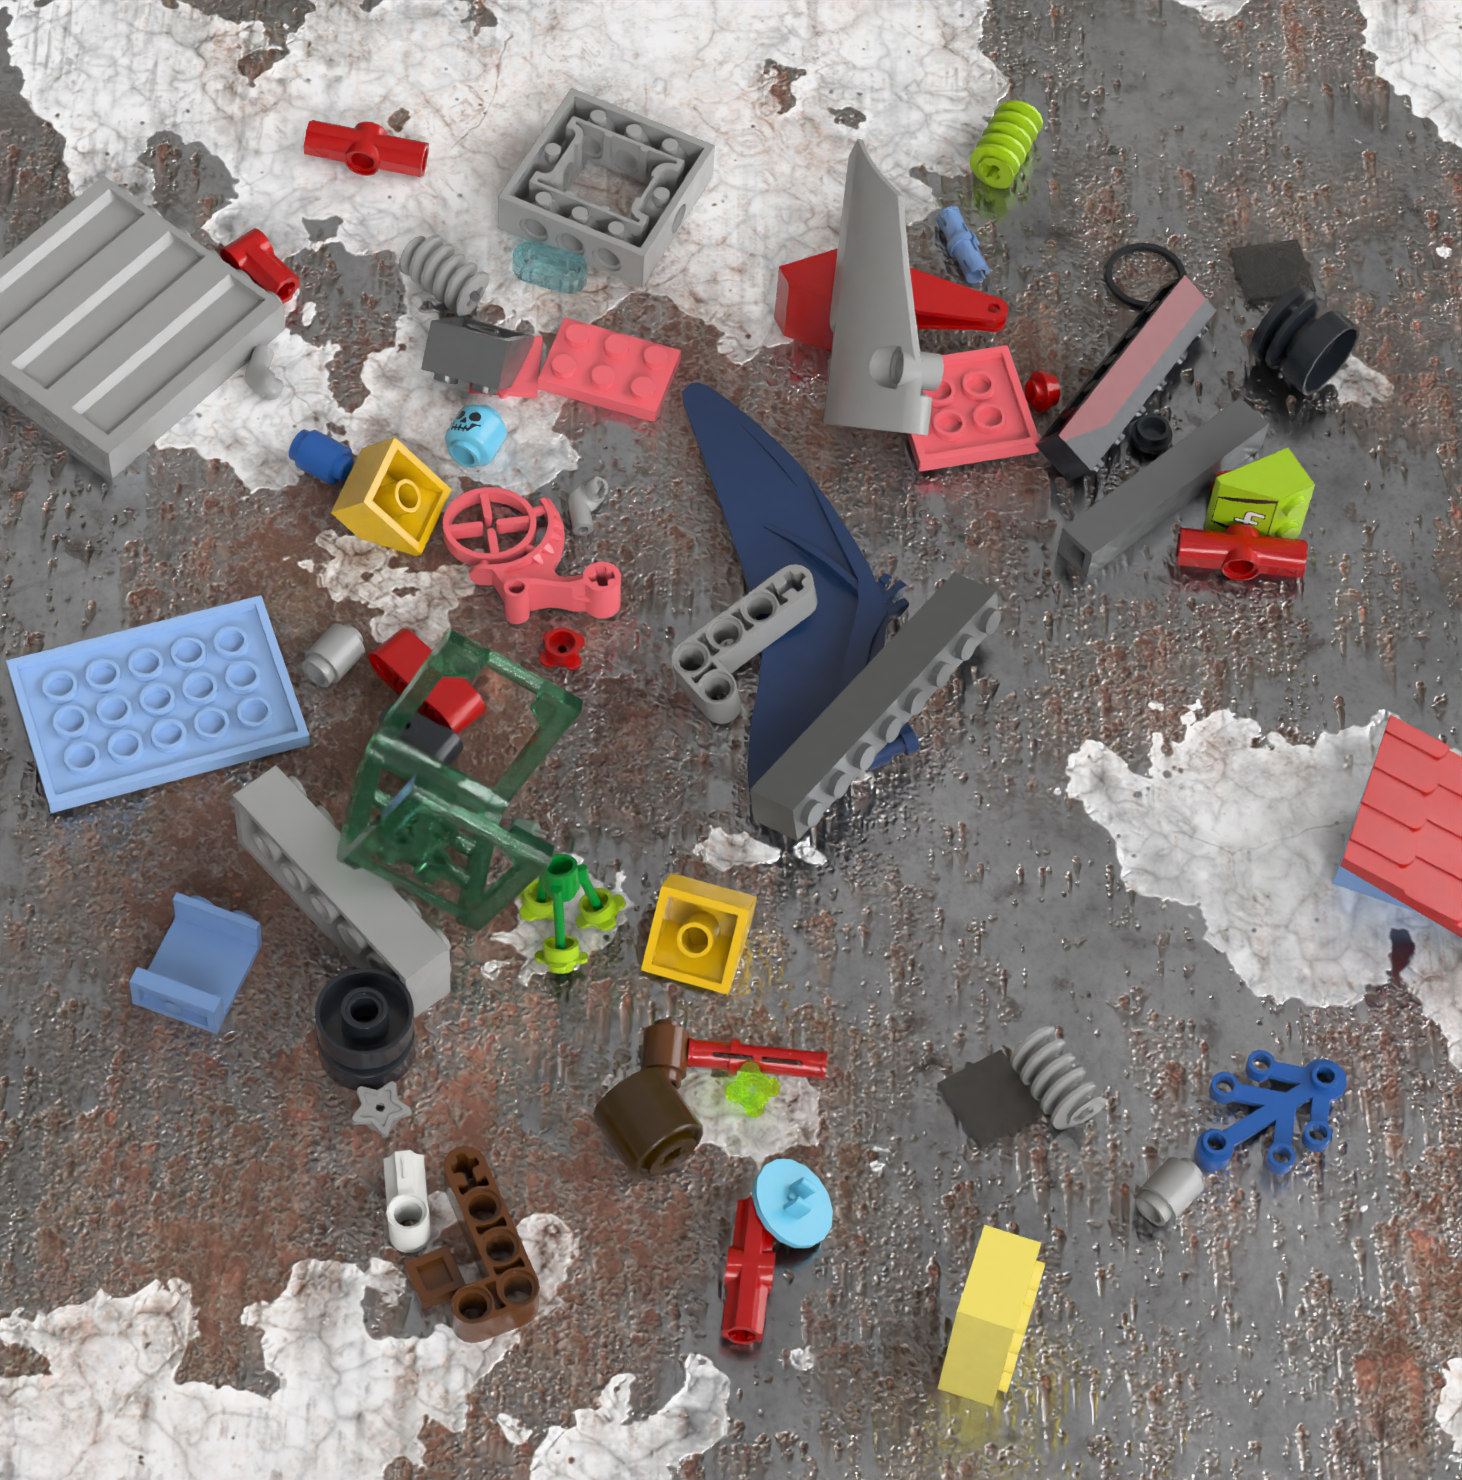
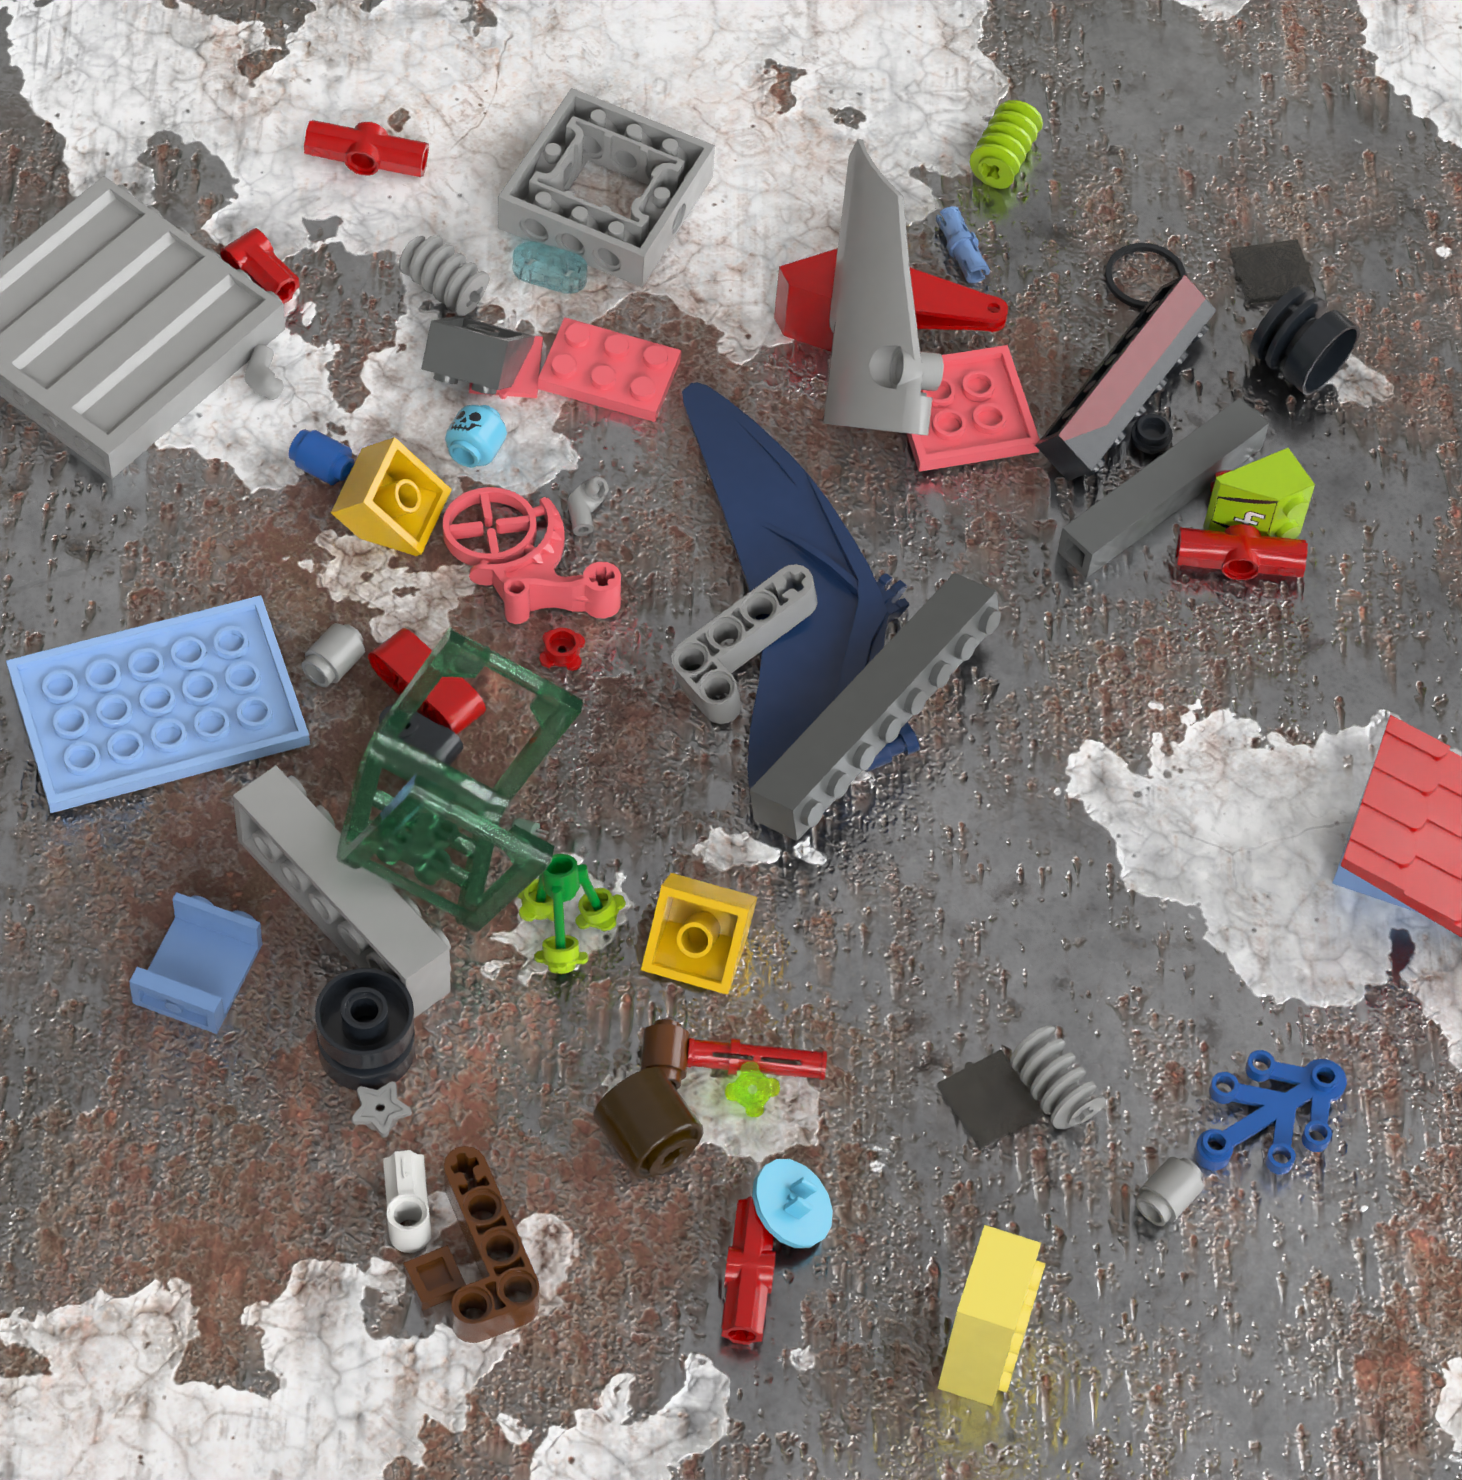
red plate [1025,370,1060,412] -> none

